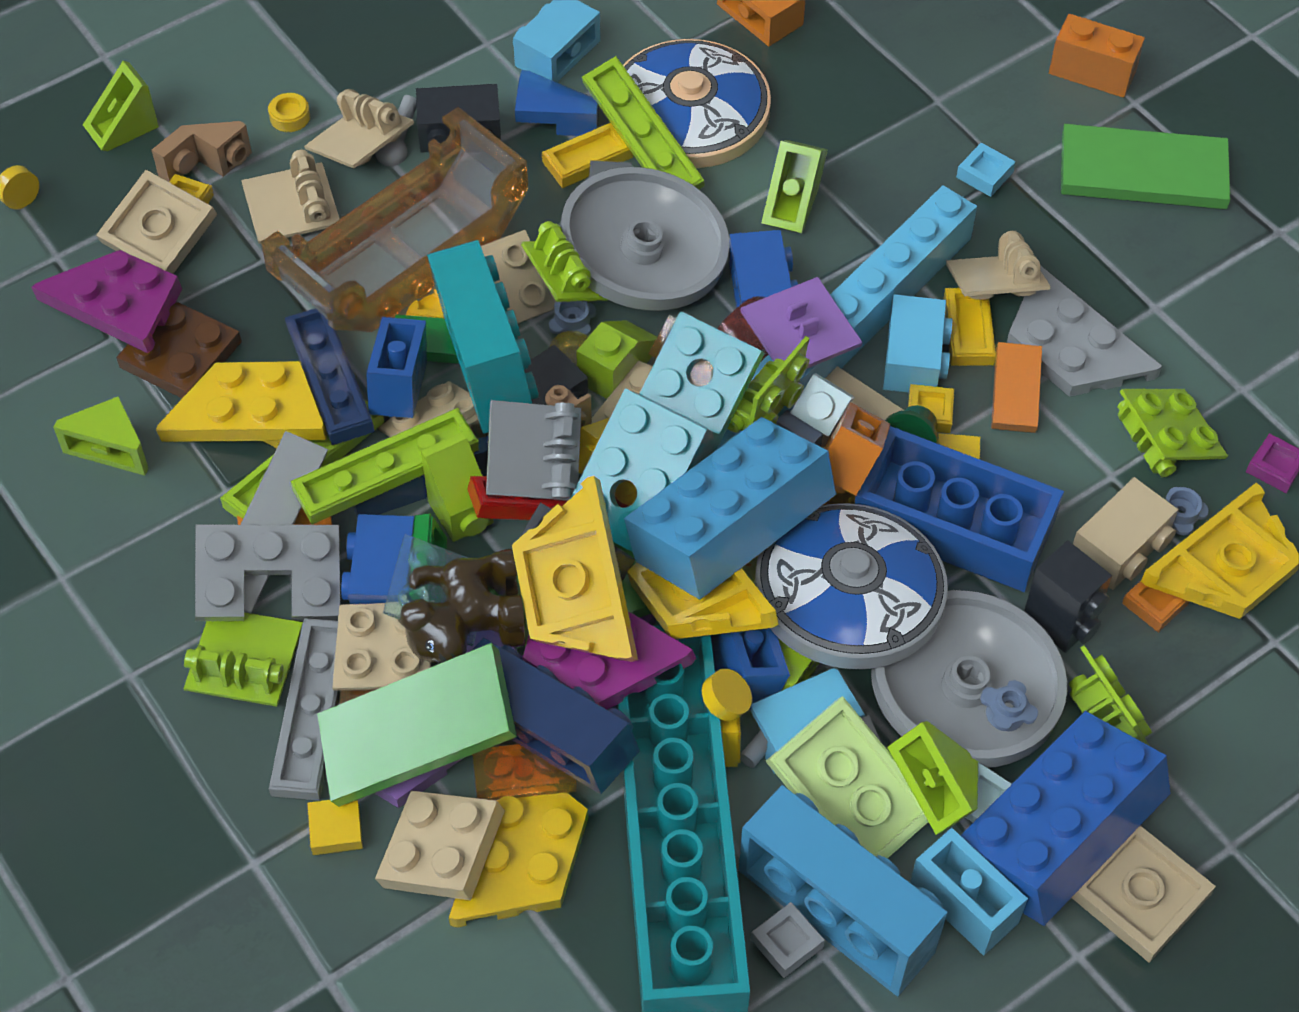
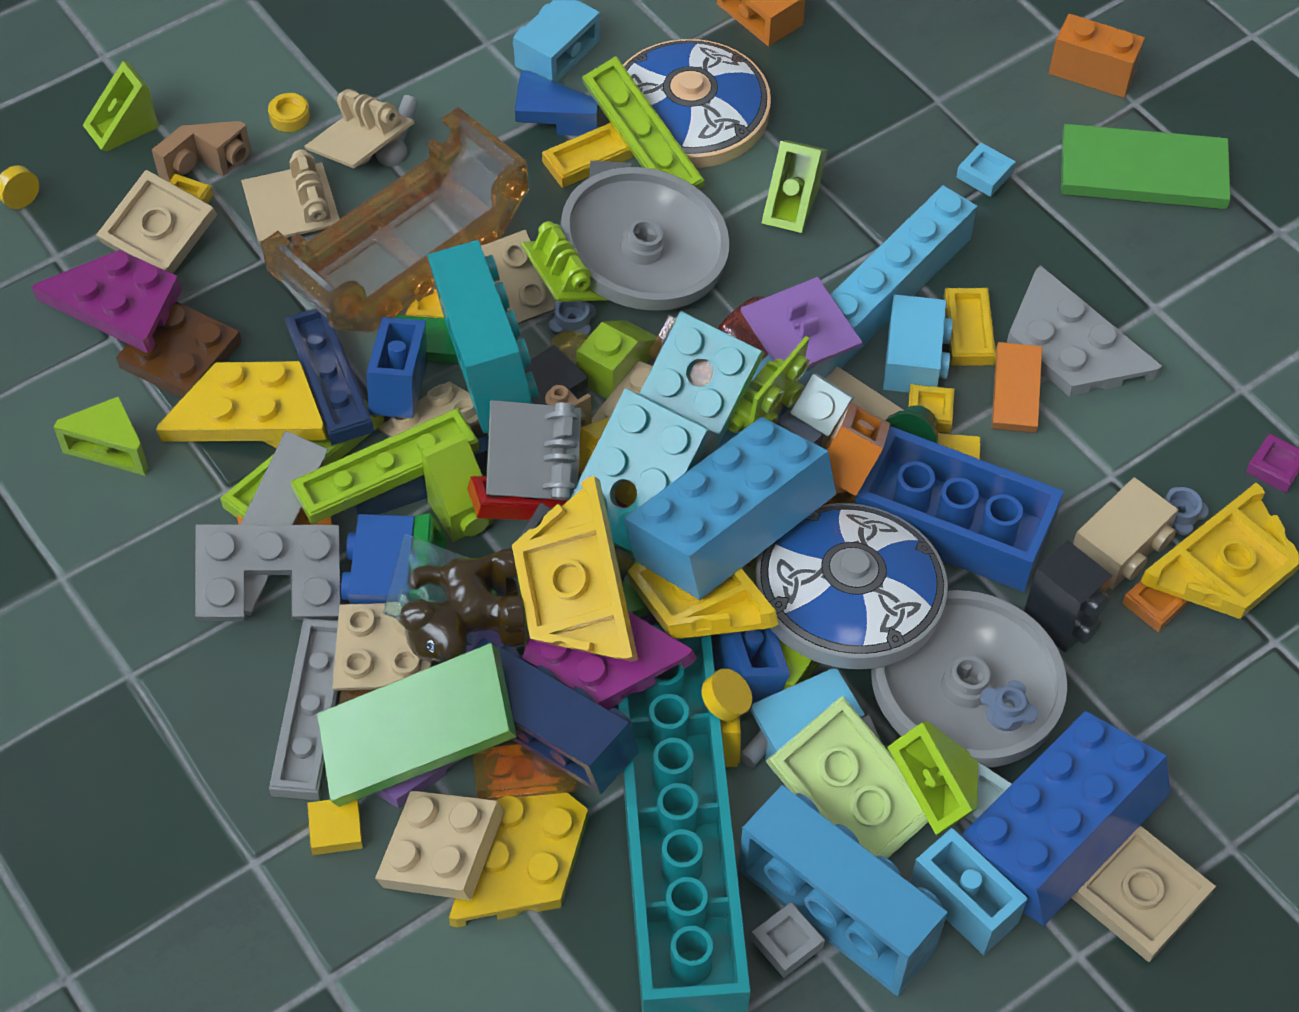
lime hinge [183,612,303,707] -> none
black brick [416,84,502,153] -> none
blue brick [728,230,798,328] -> none
tan hinge [946,231,1050,299] -> none
lime hinge [1069,645,1153,746] -> none
lime hinge [1117,389,1228,477] -> none

